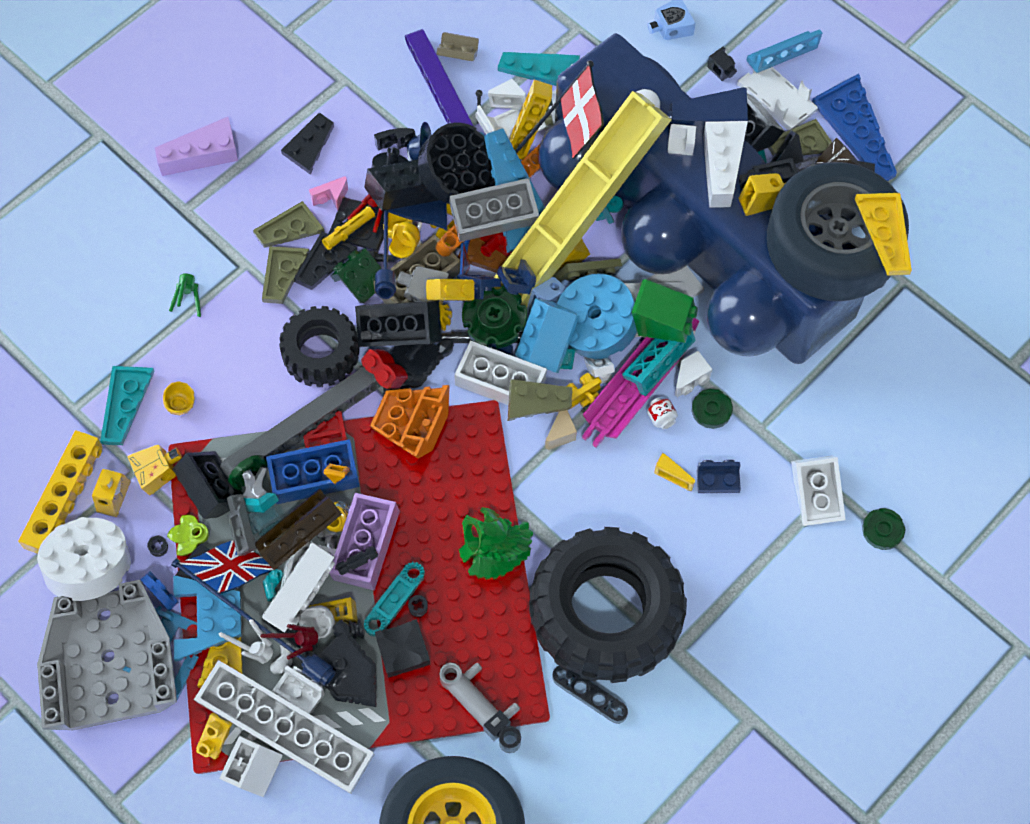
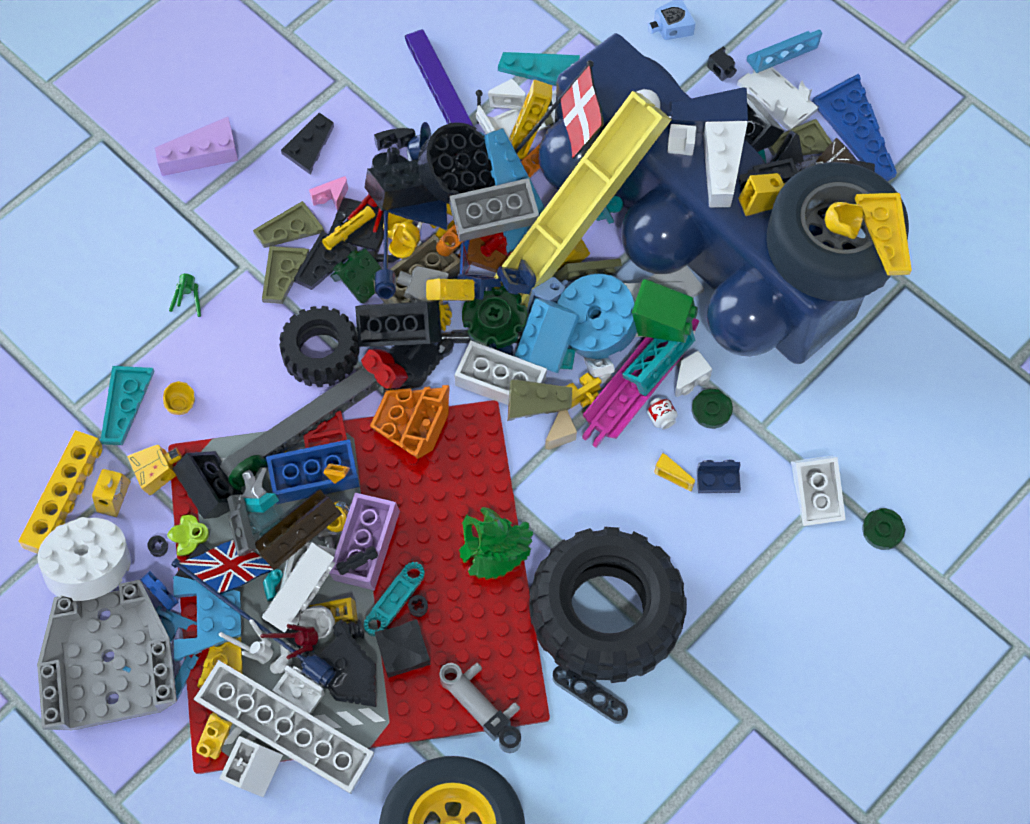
dark tan bracket [436,32,479,61] -> none
none -> yellow hair [825,202,863,239]

